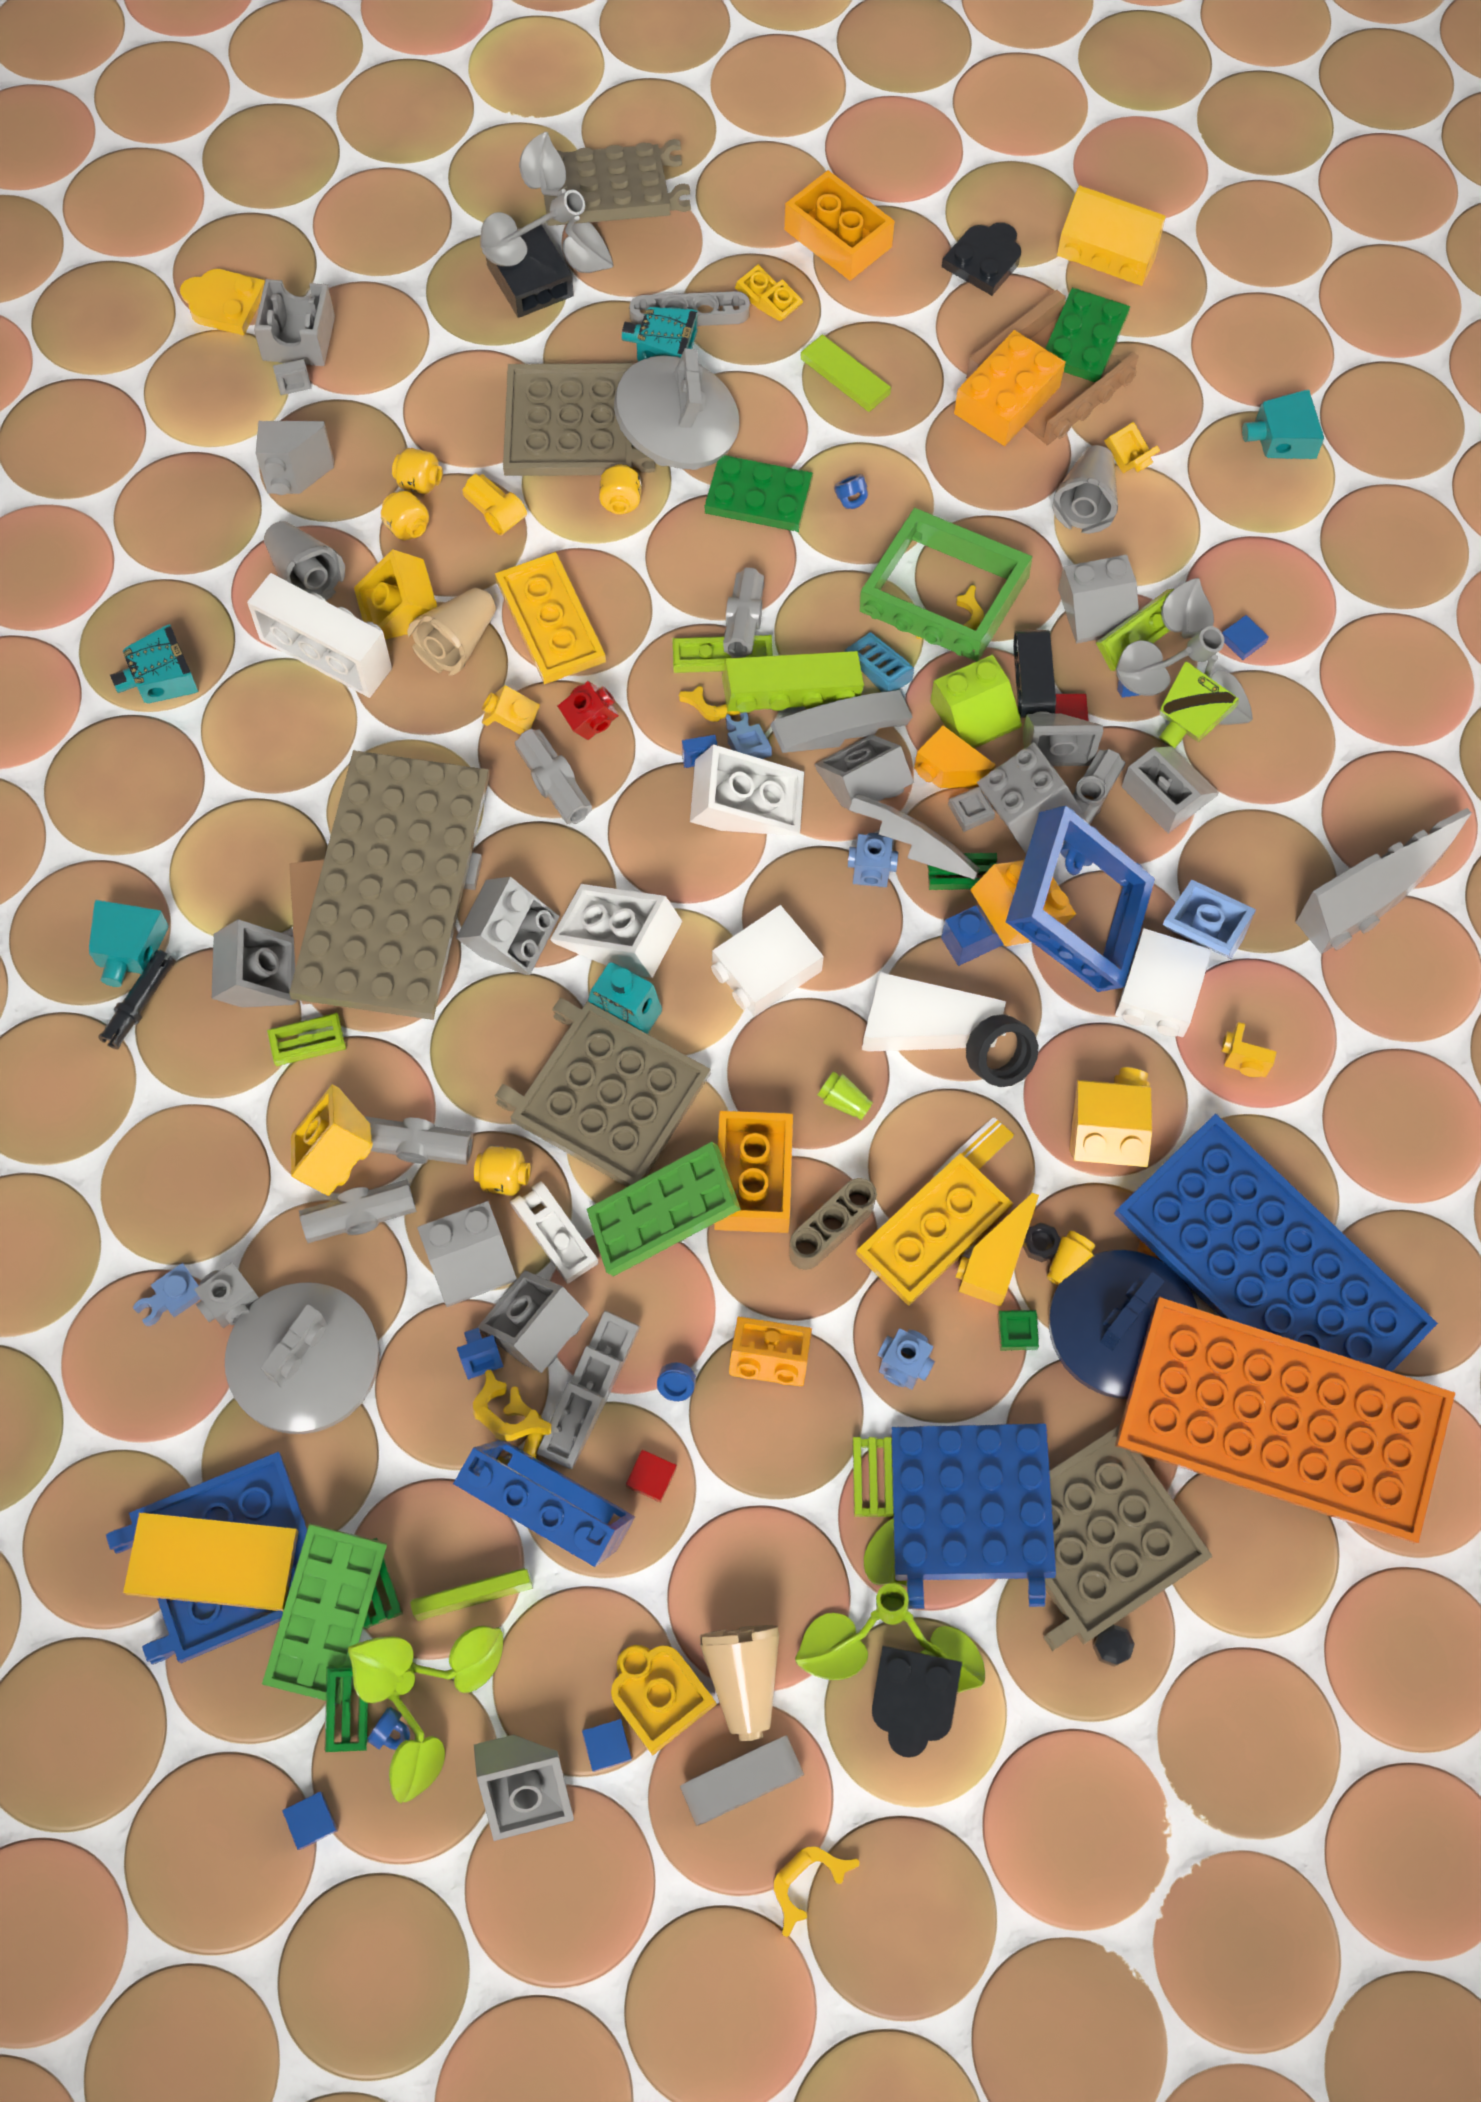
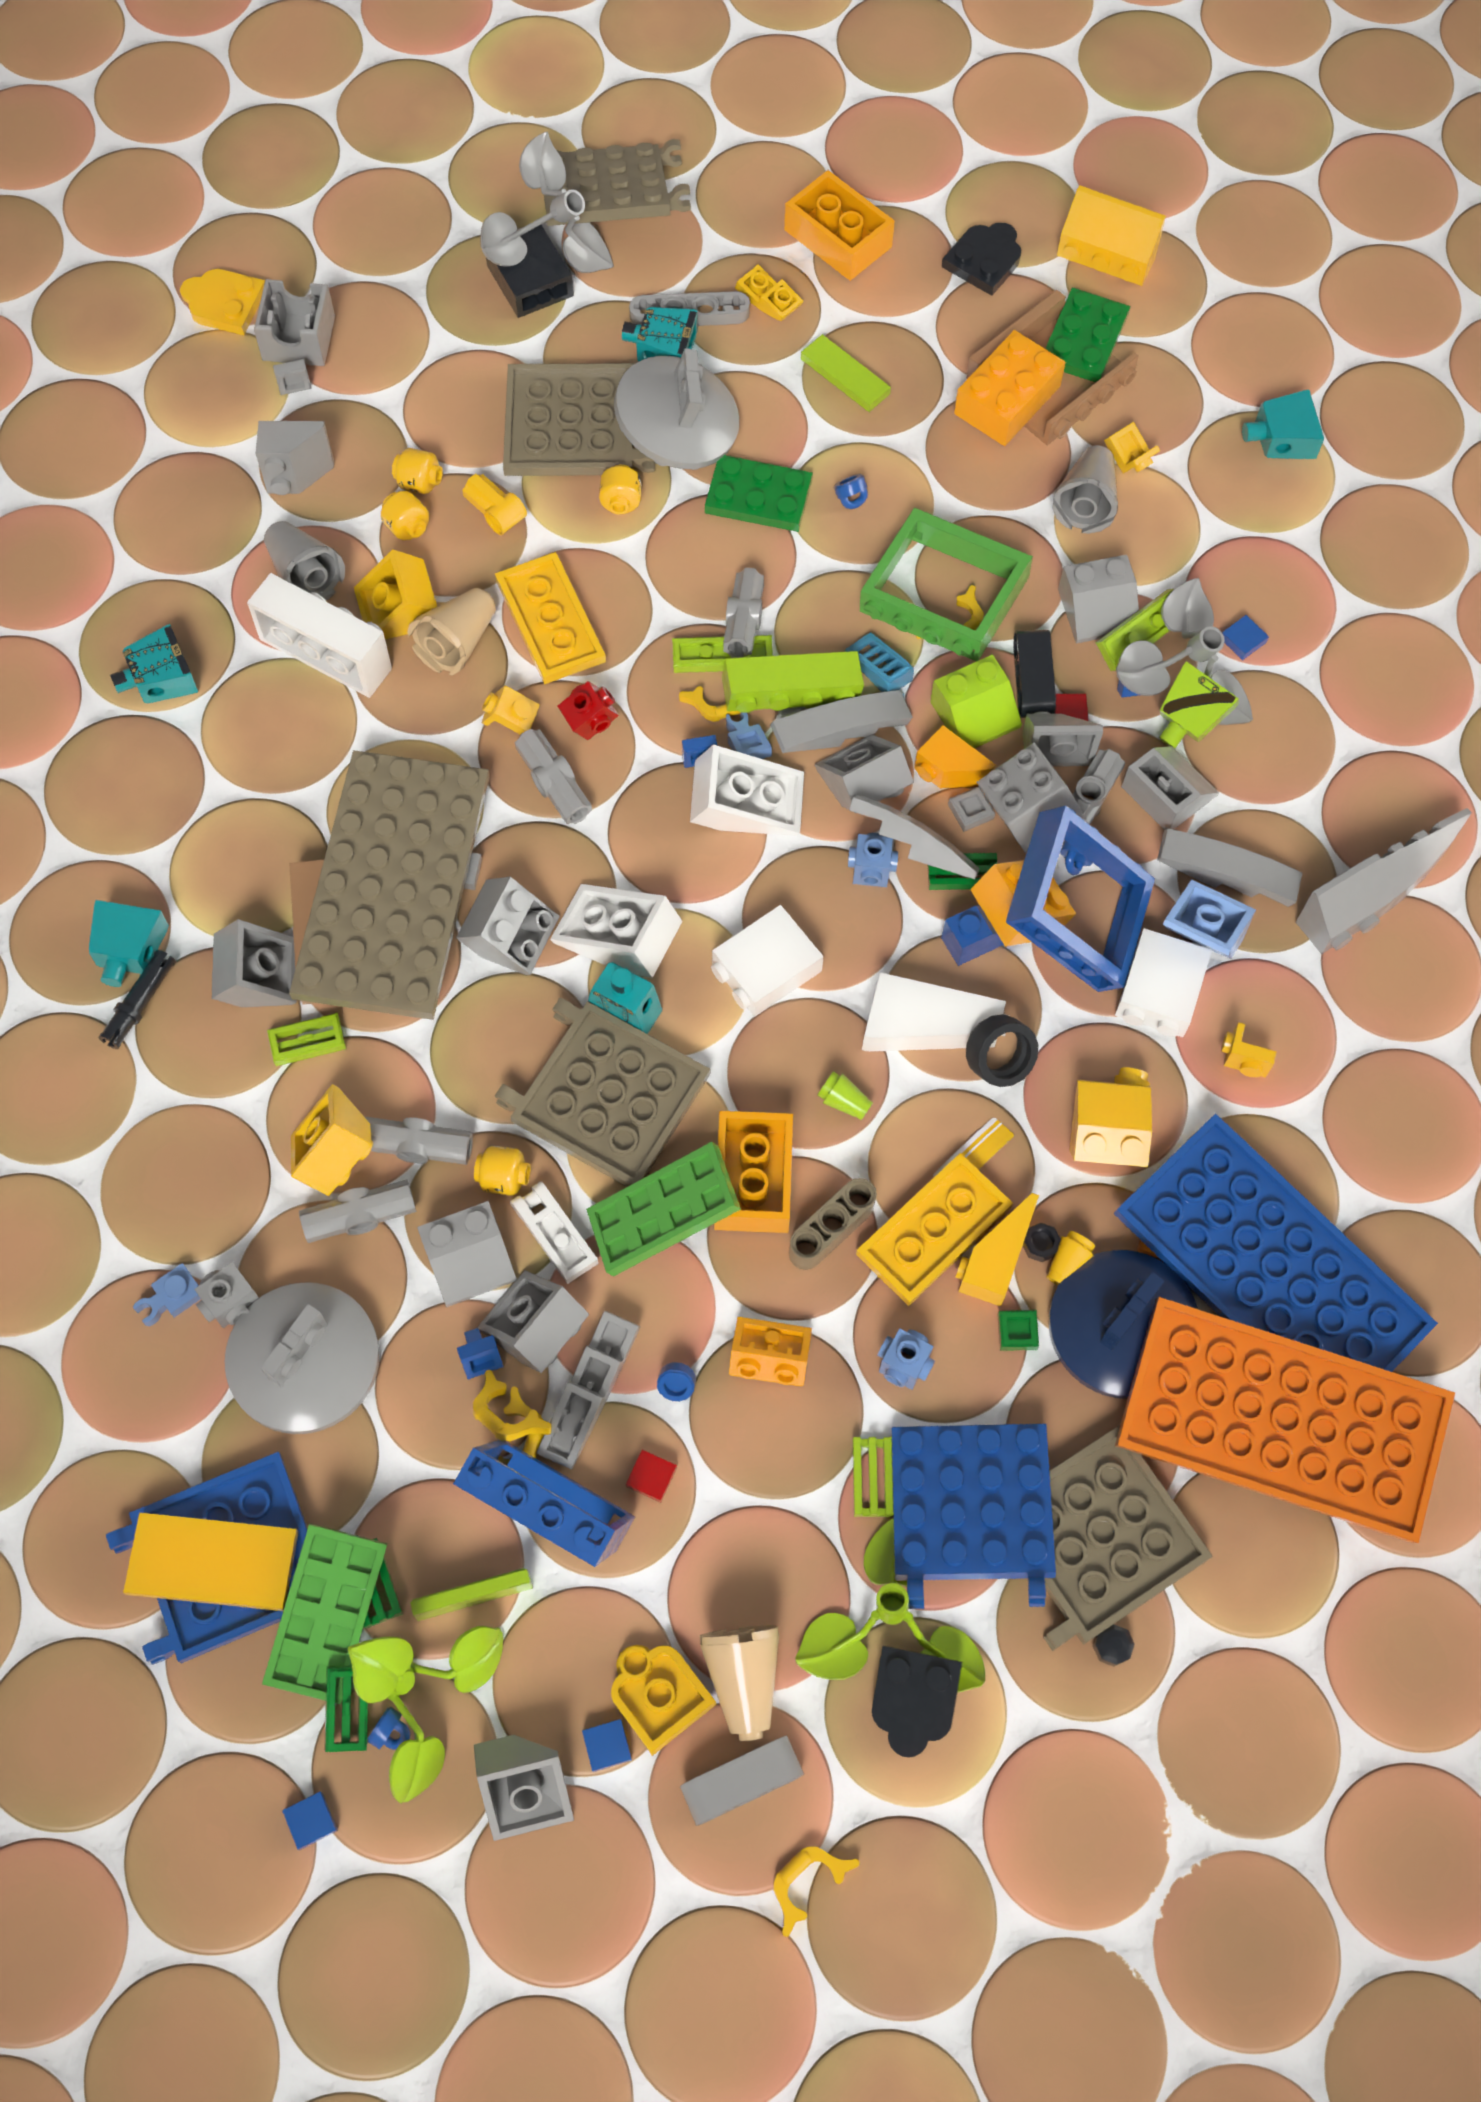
none -> light grey slope [1157,828,1302,907]

